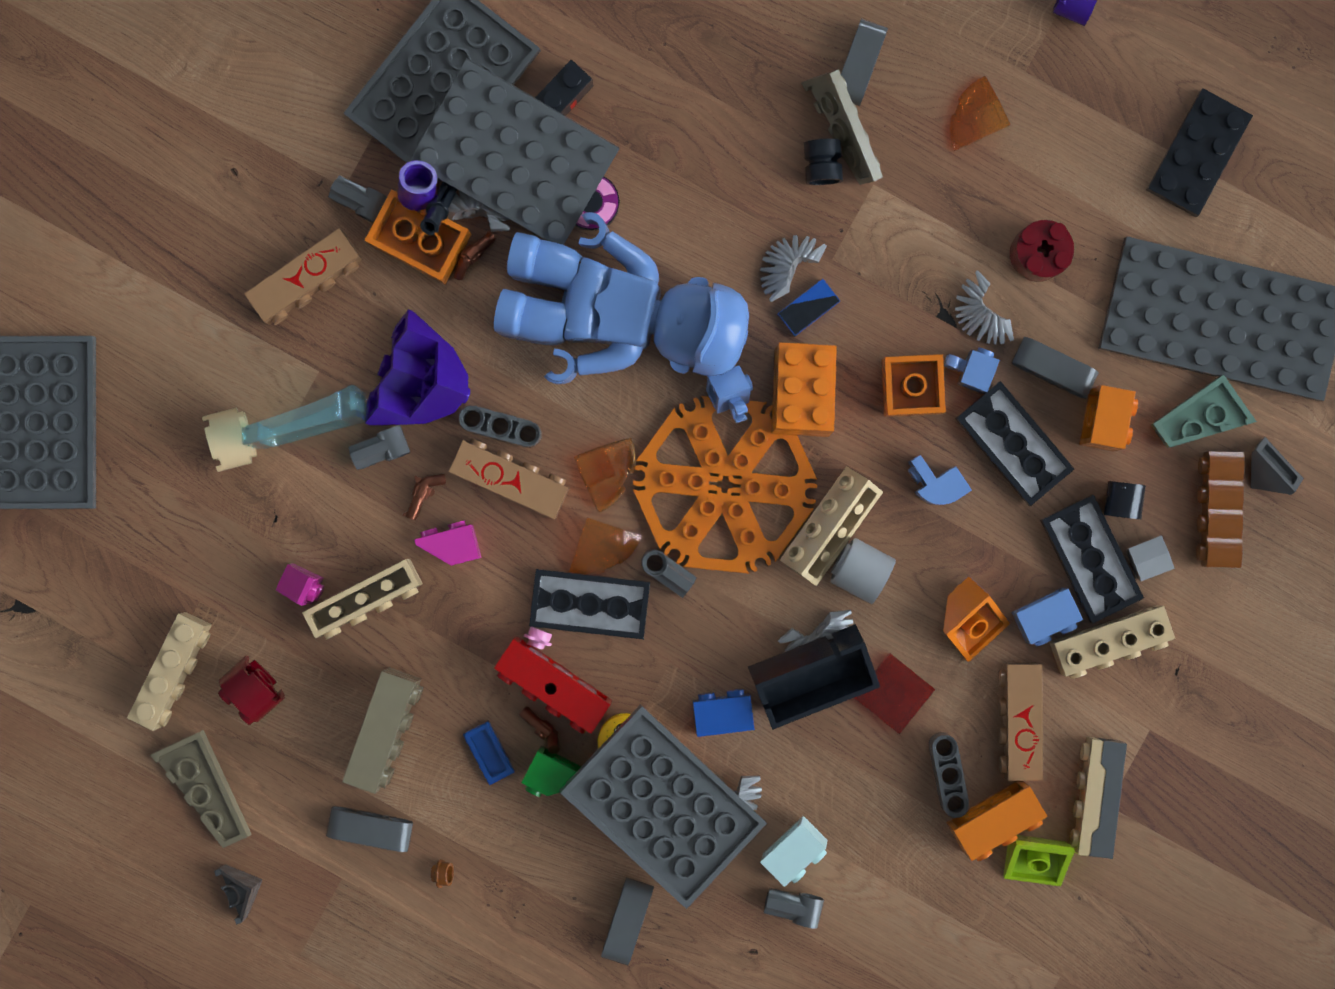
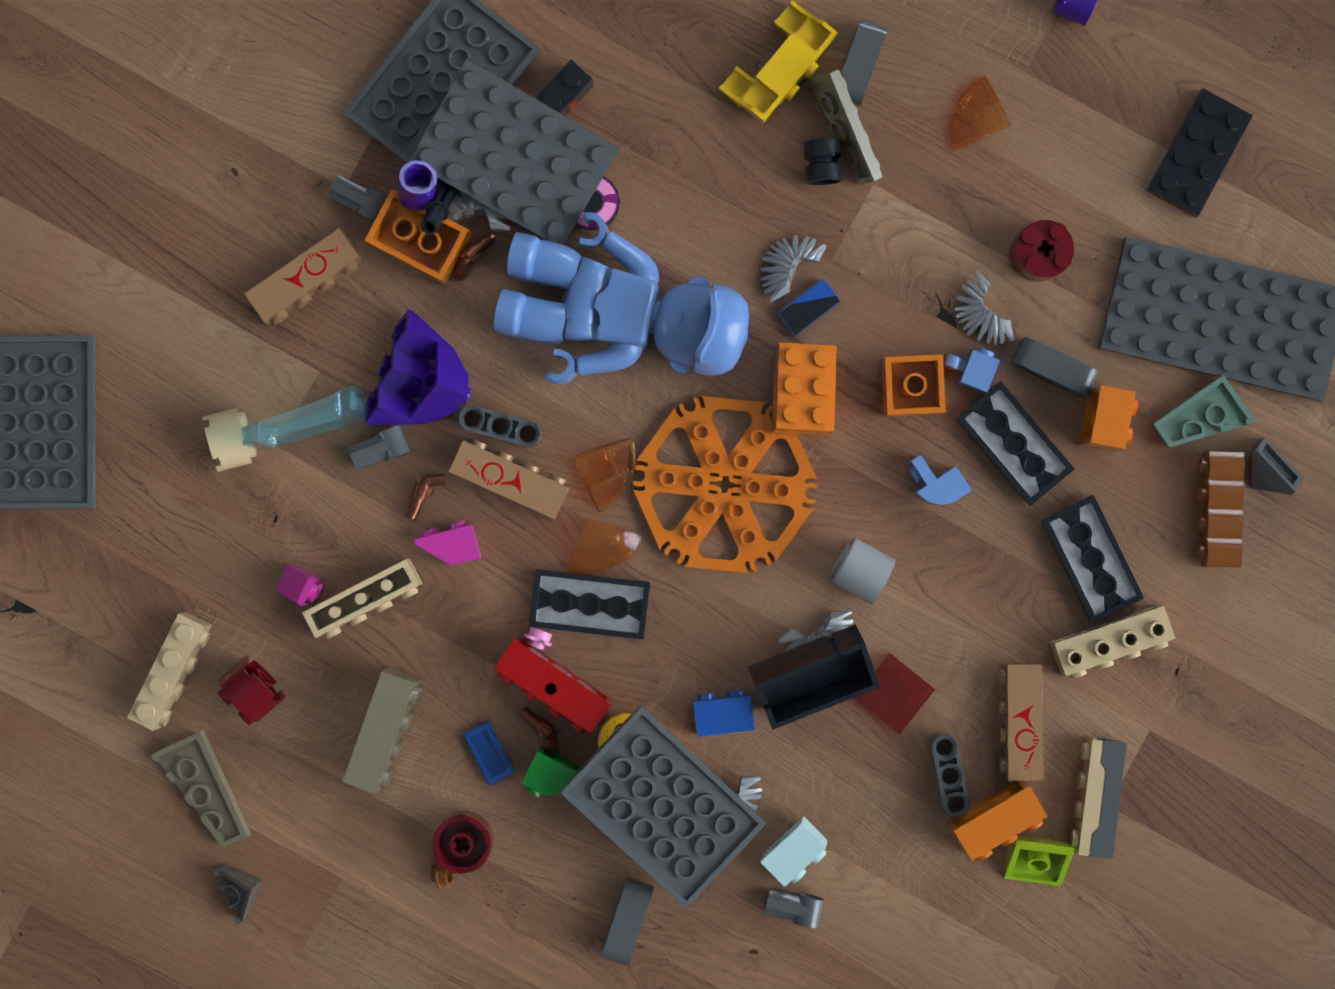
dark grey beam [326,806,413,852] -> none
dark grey piece [641,549,697,598] -> none
medium blue brick [706,365,753,423] -> none
tan brick [780,466,883,586] -> none
orange slope [943,577,1010,662] -> none
medium blue piece [1011,588,1083,647] -> none
black piece [1104,481,1146,520] -> none
light grey piece [1126,535,1175,582] -> none
none -> dark red brick [433,811,494,874]
none -> yellow bracket [719,0,838,124]

